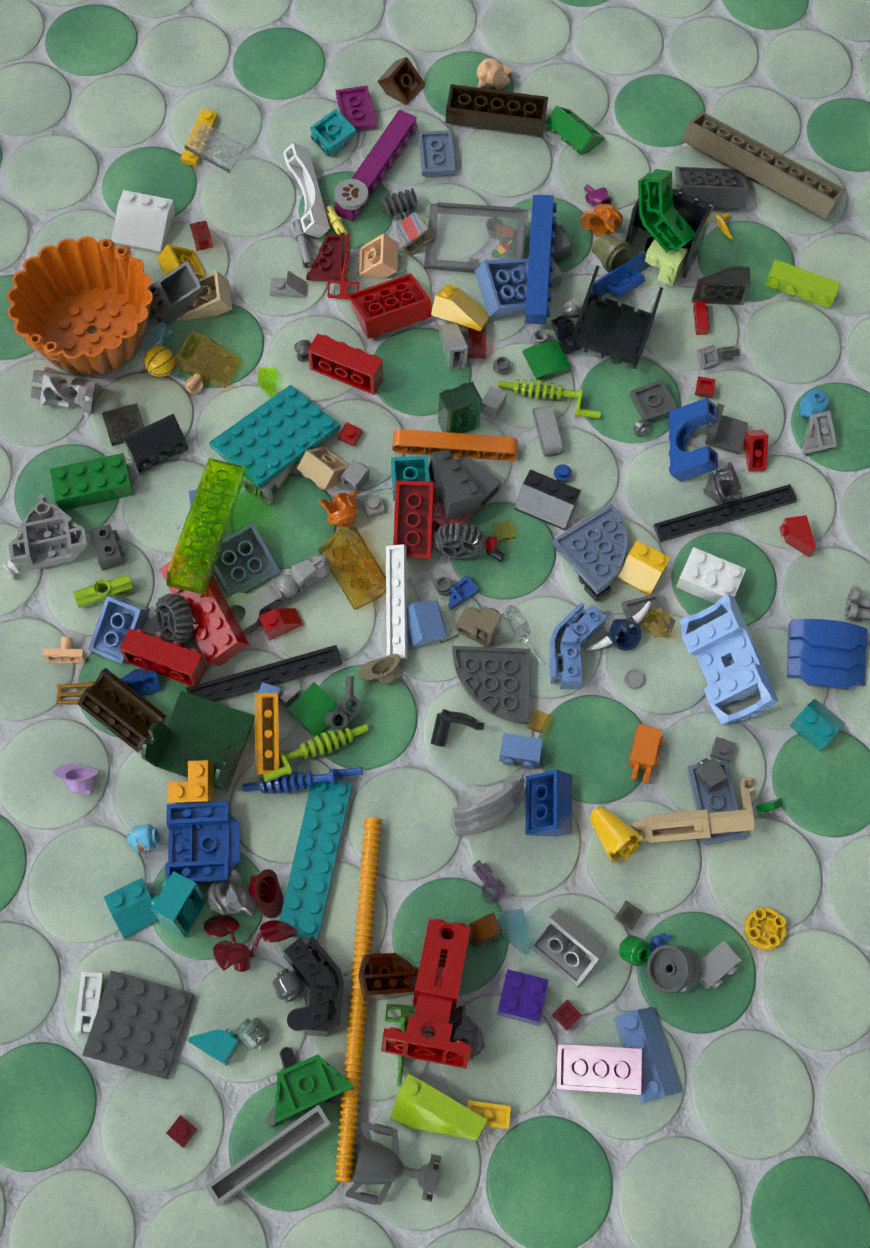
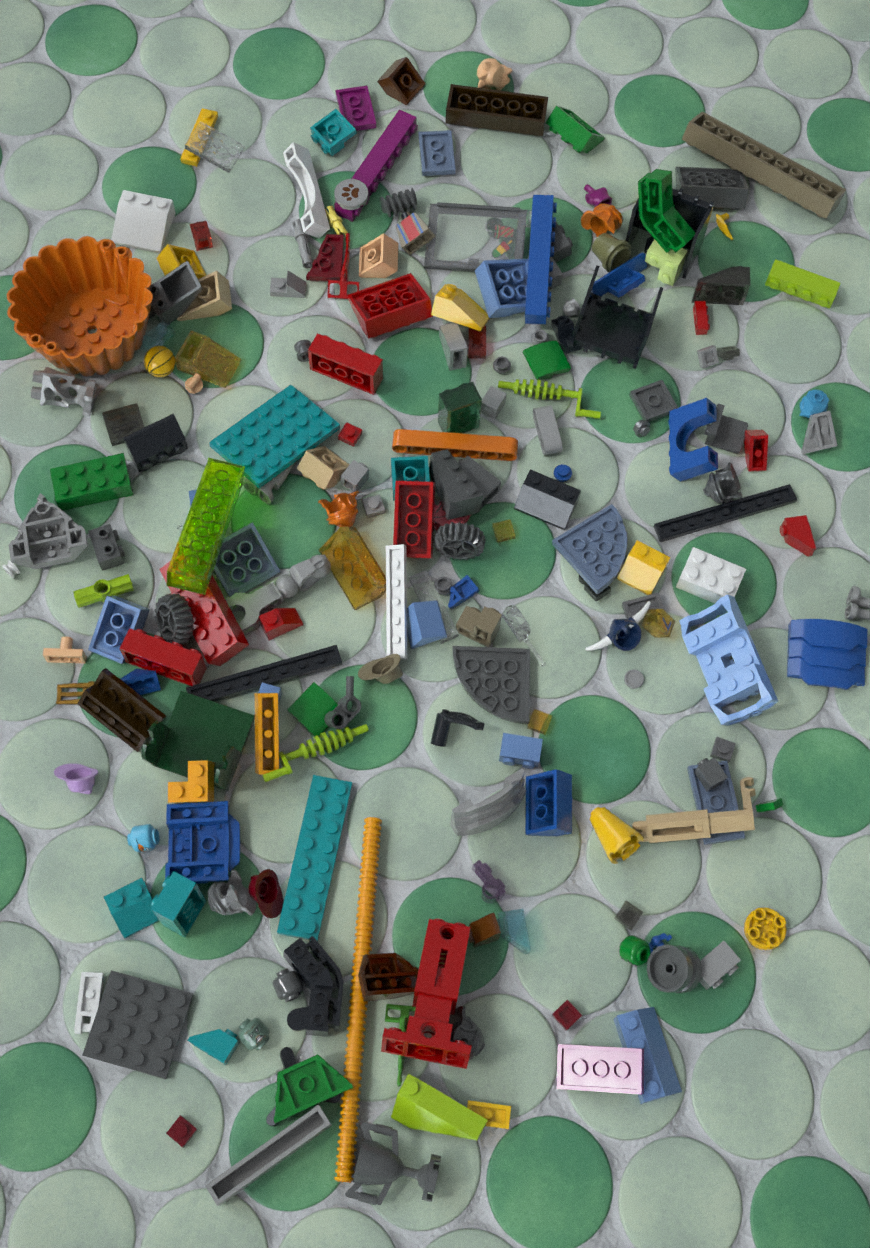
dark red plant [204,915,298,972] -> none
blue piece [242,767,363,794] -> none
clear neon green slope [258,367,277,398] -> none
light grey plate [280,685,301,709] -> none
arm [485,536,505,562] -> none
dark purple brick [496,969,549,1026] -> none
light grey slope [529,908,608,987] -> none
medium blue brick [549,602,606,689] -> none
orange hinge [628,724,664,784] -> none
red plate [695,376,716,398] -> none
teal slope [790,698,845,752] -> none

